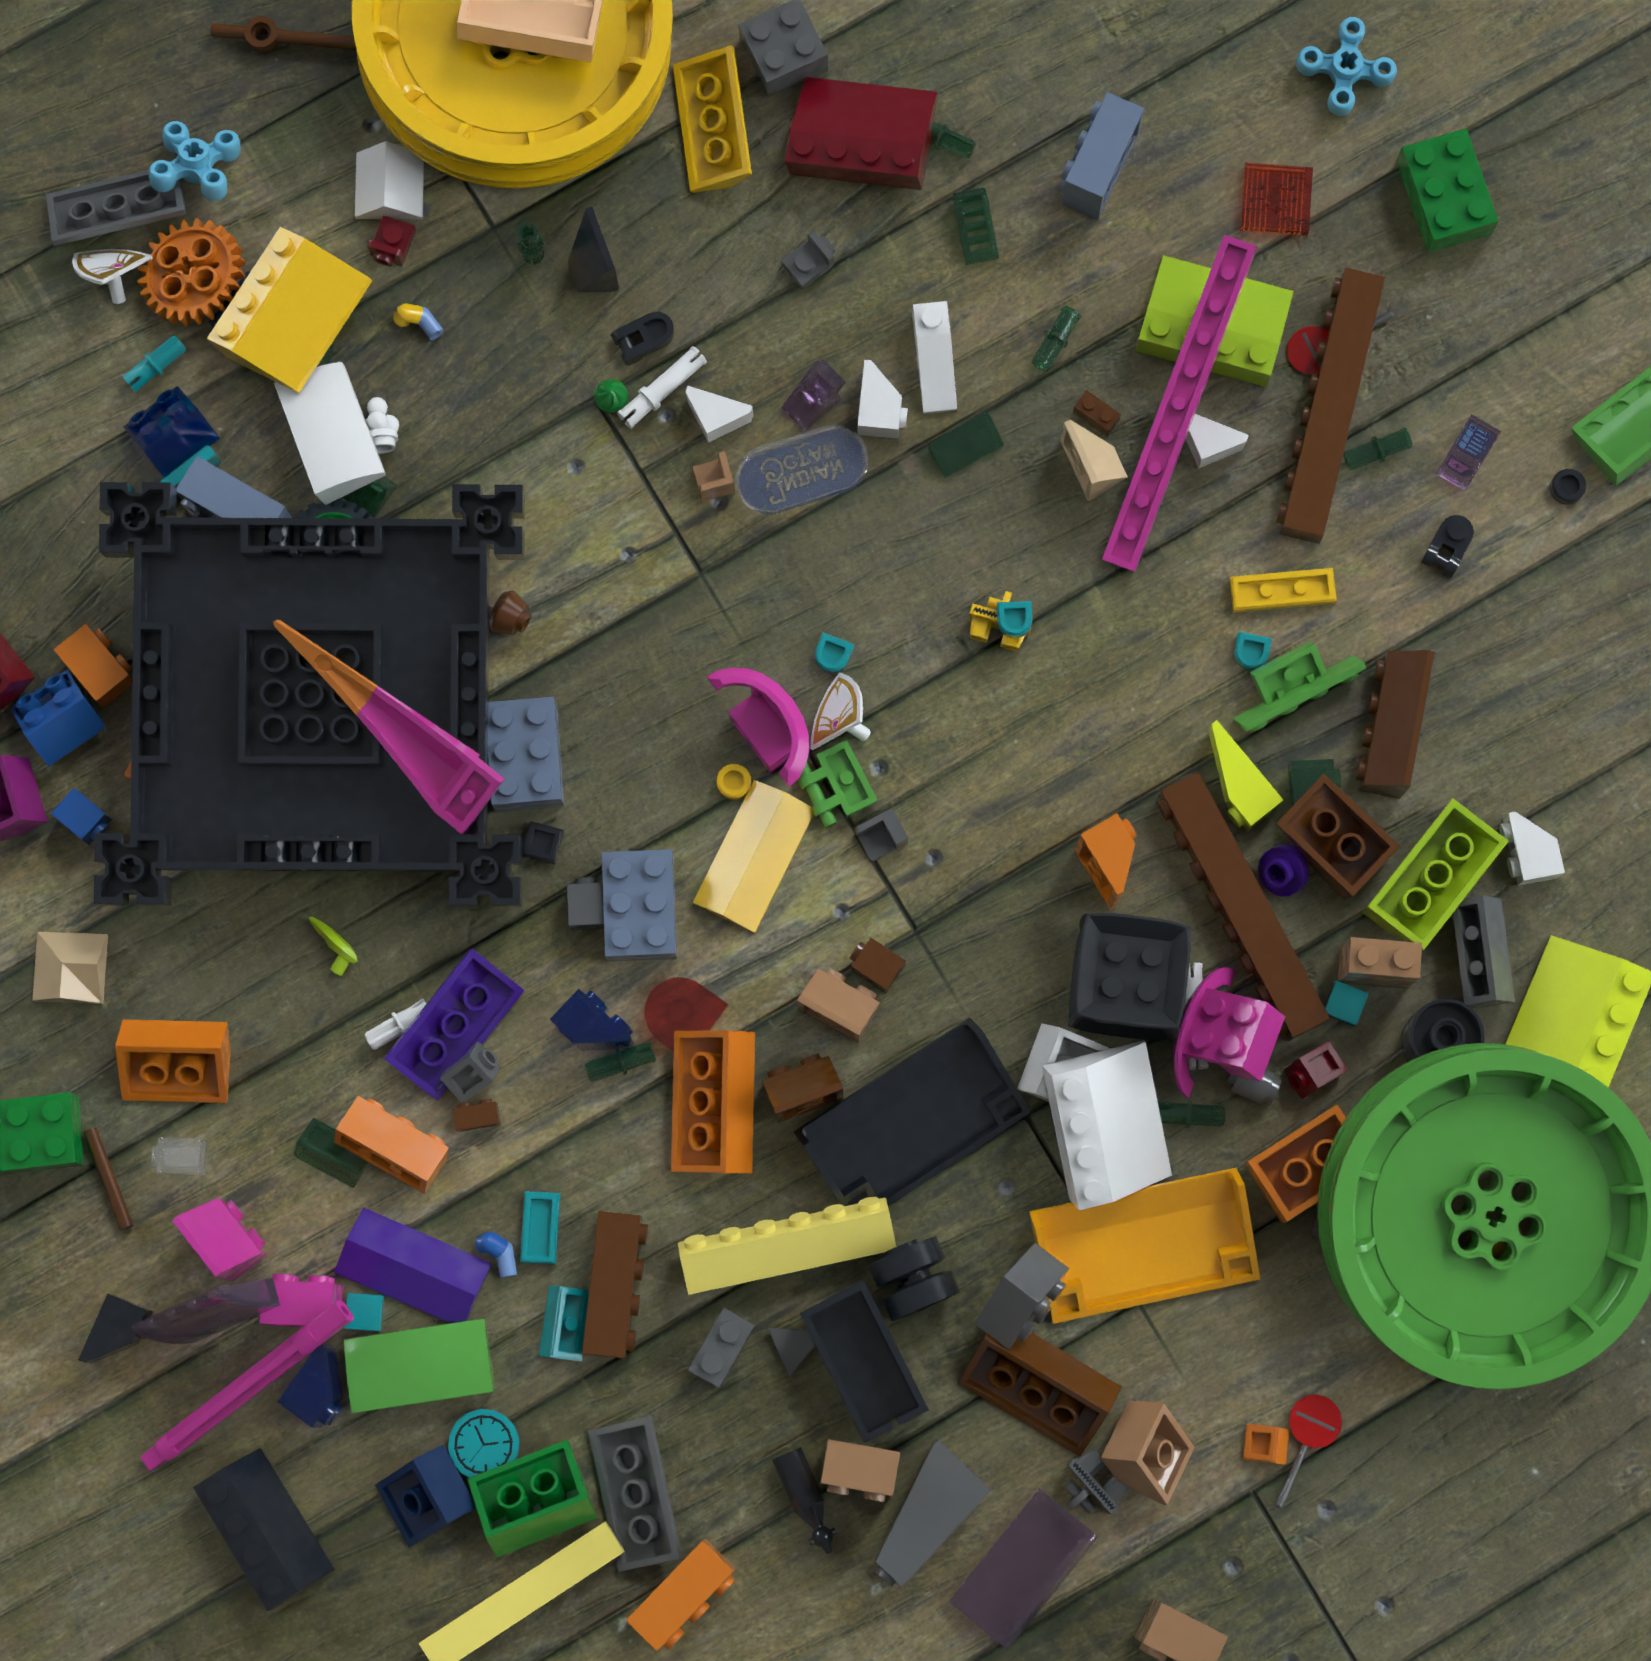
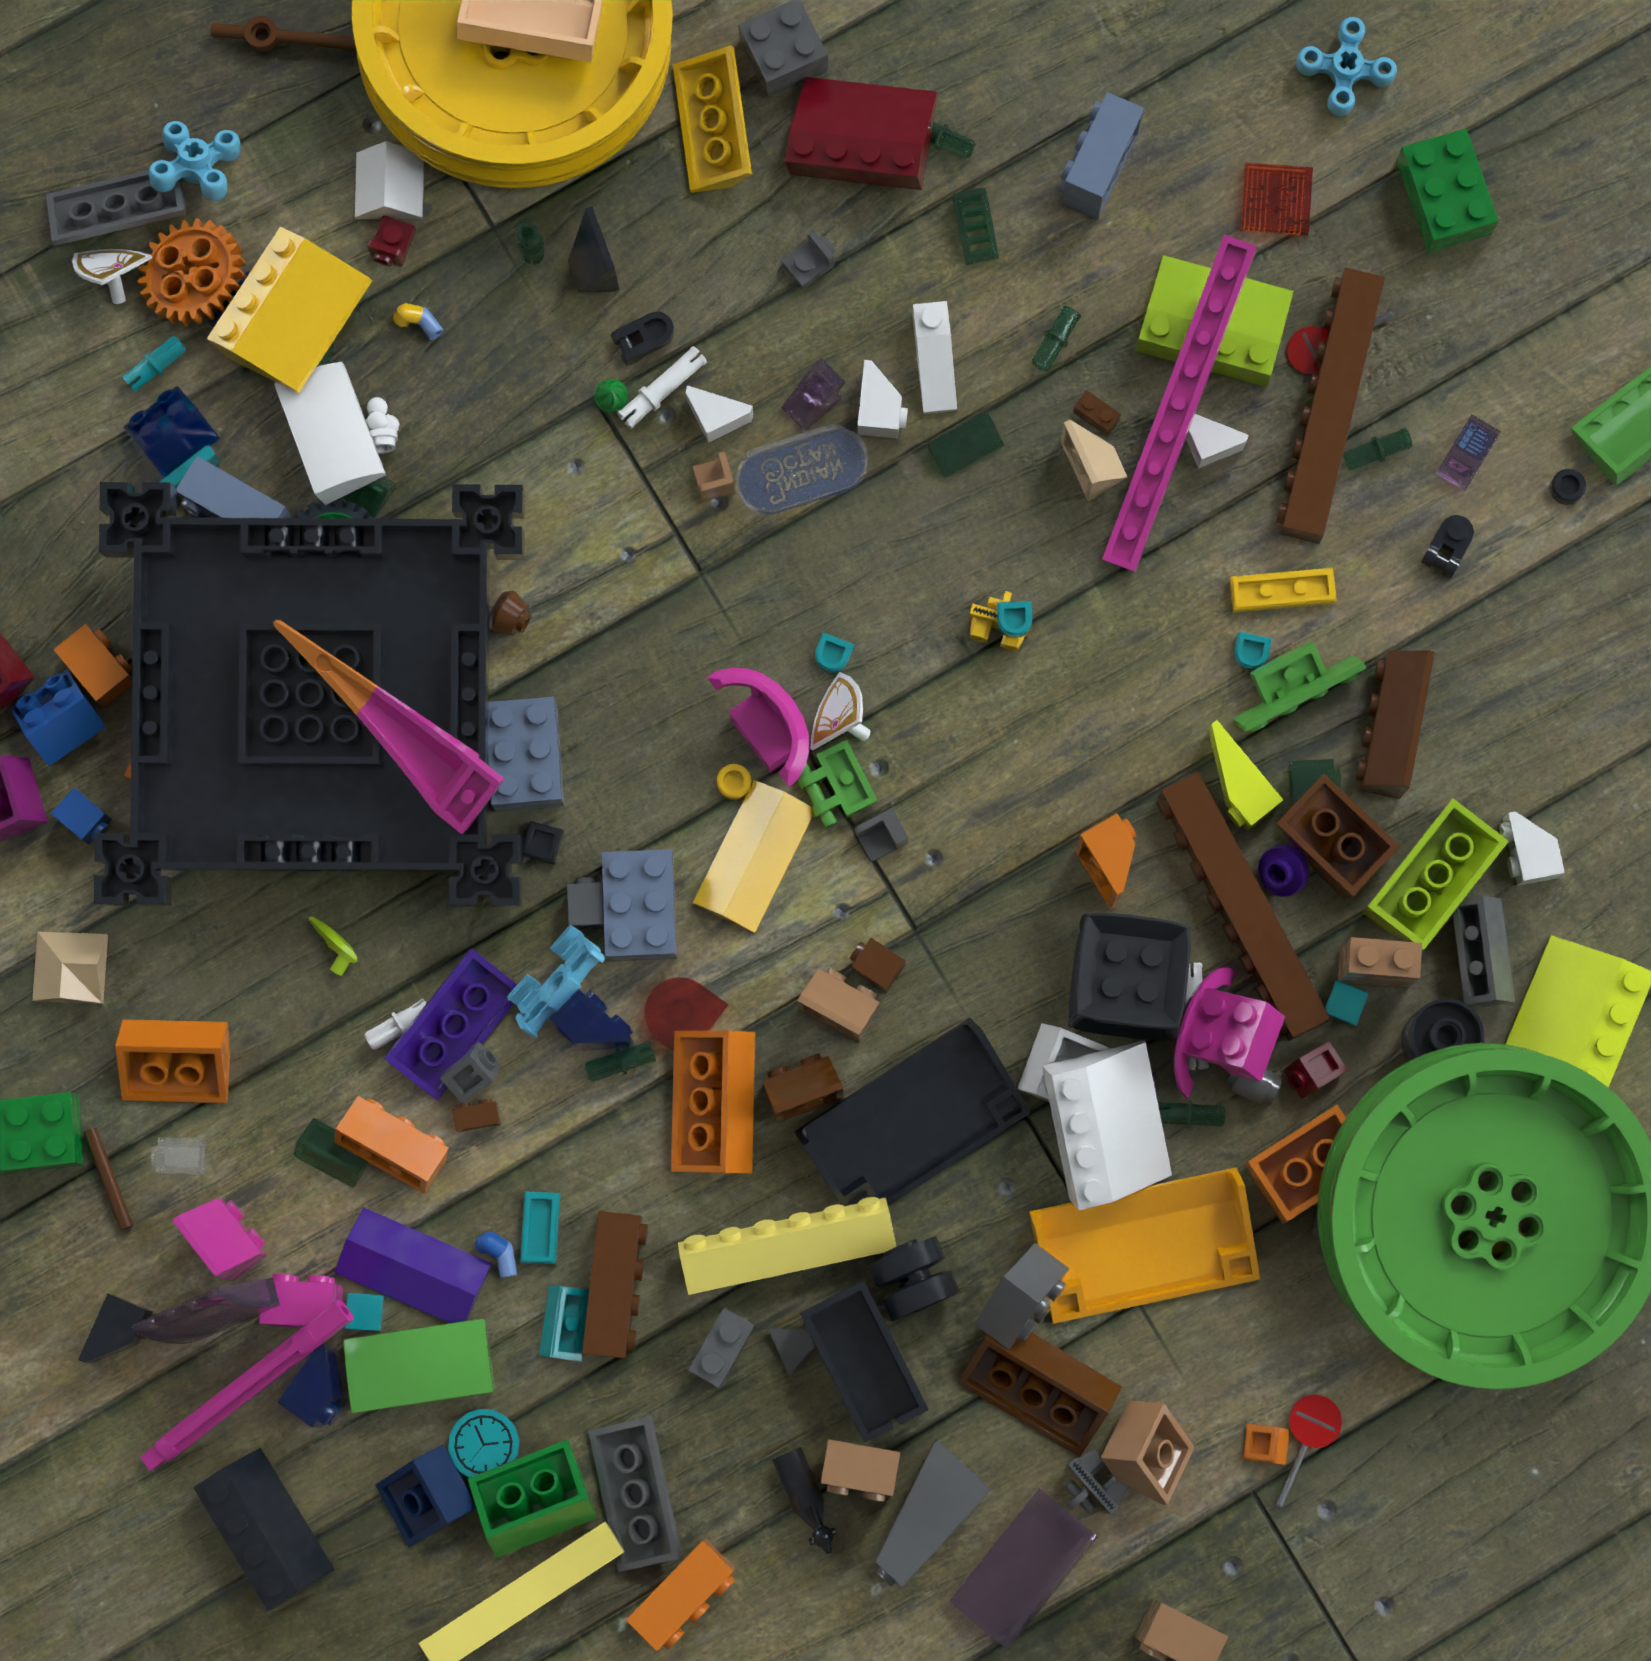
none -> medium azure piece [507,925,605,1038]

